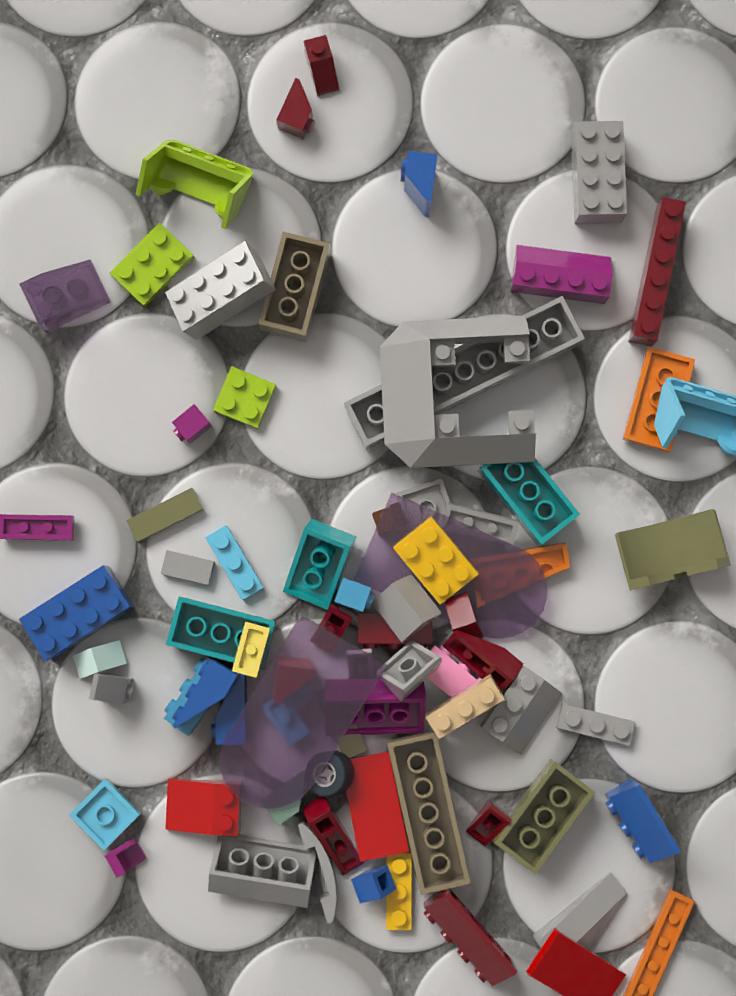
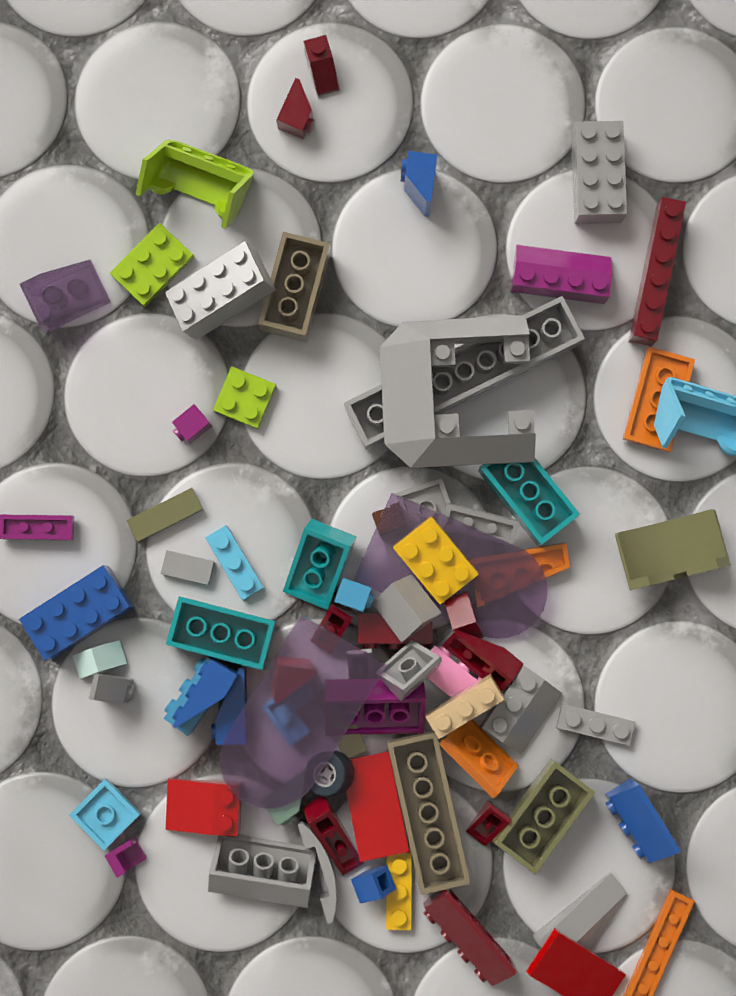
light yellow plate [232,622,271,678] -> none
none -> orange plate [439,719,519,798]

